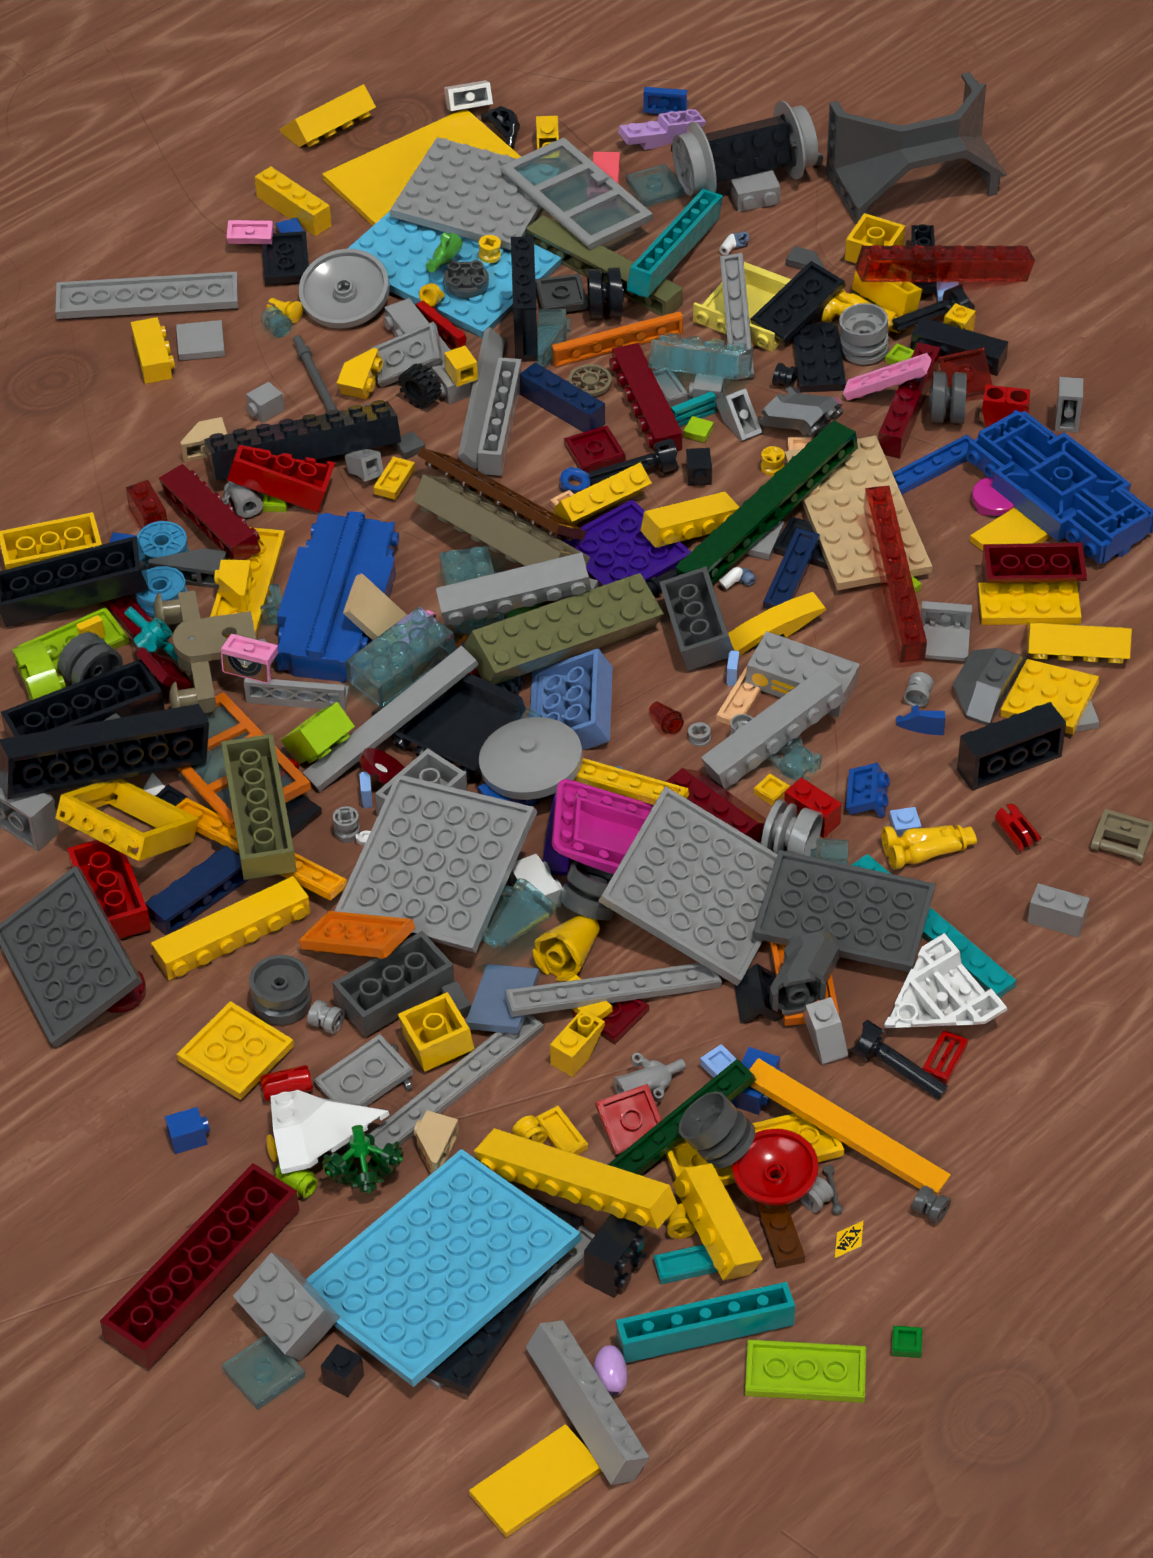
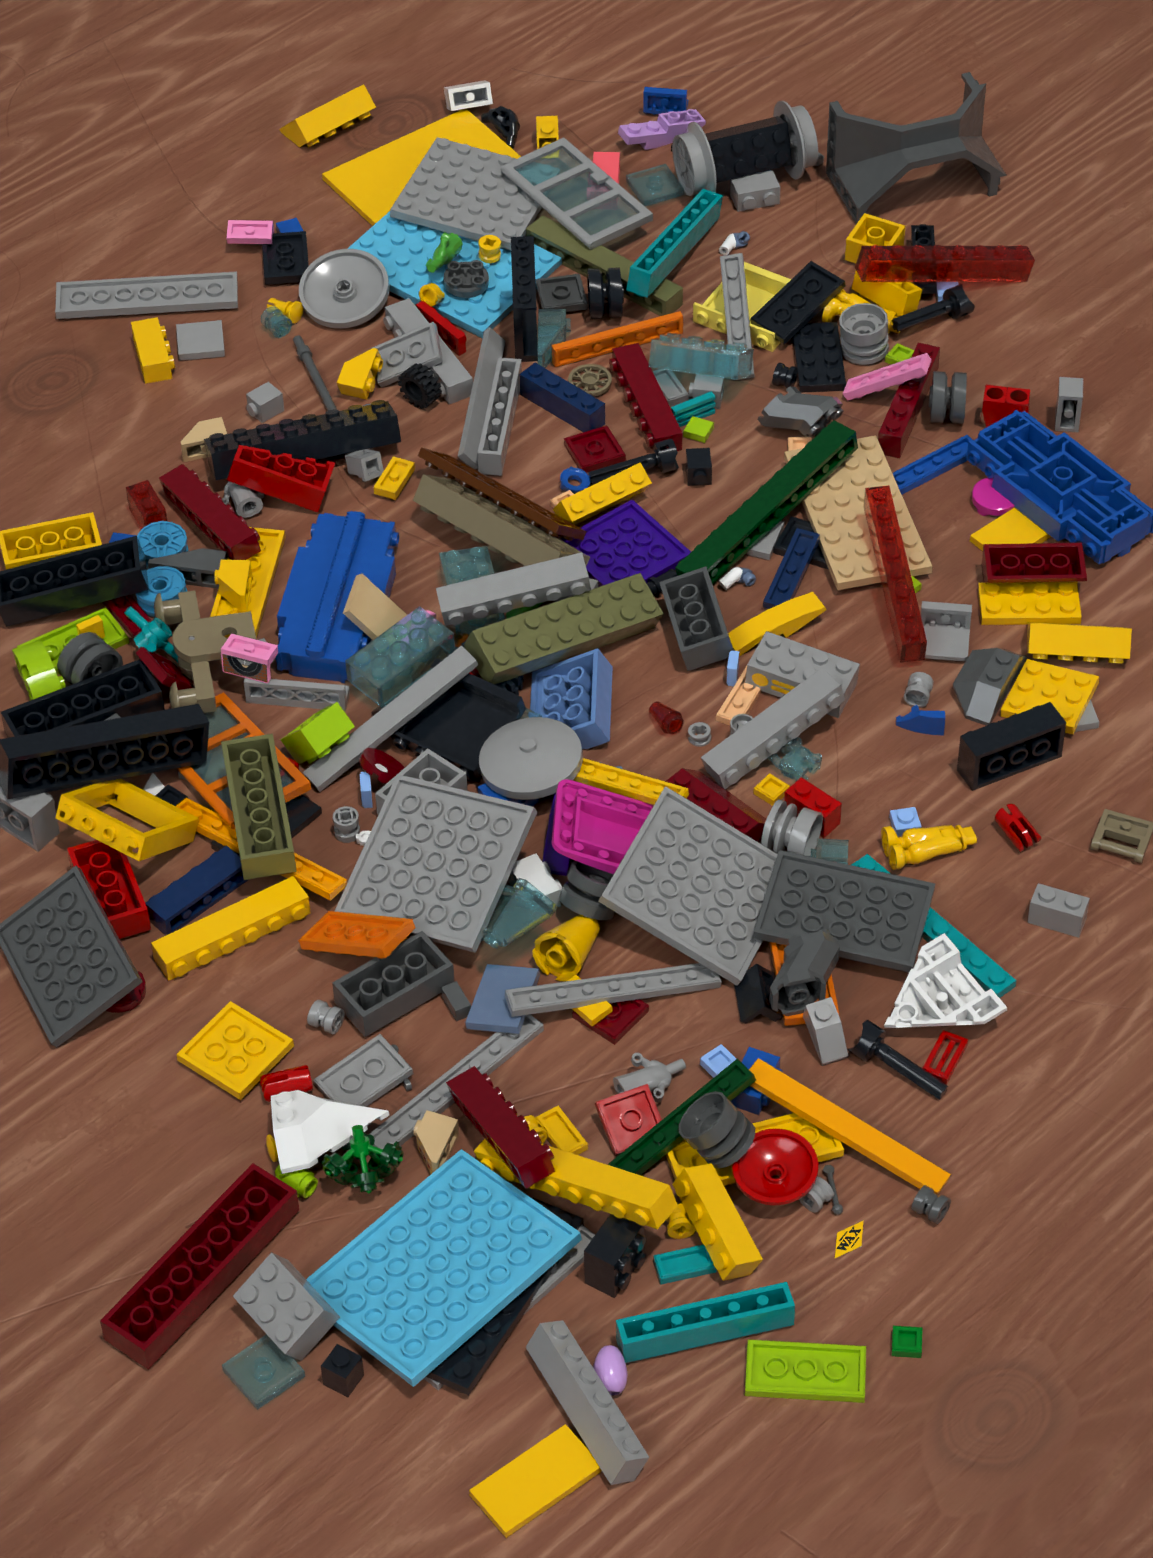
blue brick [165,1107,210,1154] -> none
dark grey wheel [249,955,312,1025] -> none
yellow brick [254,166,332,236] -> none
clear light blue bracket [260,583,283,626] -> none
lime tile [262,494,288,512] -> none
dark grey tile [393,431,425,459] -> none
yellow brick [398,992,475,1072] -> none
yellow brick [444,346,478,387] -> none
yellow slope [550,1009,605,1077] -> none
yellow brick [640,491,739,548] -> none
light grey slope [715,388,762,441] -> none
reddish brown plate [754,1201,805,1269] -> none
yellow wheel [761,446,785,476] -> none
dark grey tile [786,246,825,270] -> none
blue bracket [846,762,890,818] -> none
black brick [911,317,1008,376] -> none
clear red tile [938,347,992,397] -> none
yellow brick [944,303,976,332] -> none
none -> dark red brick [446,1066,556,1189]

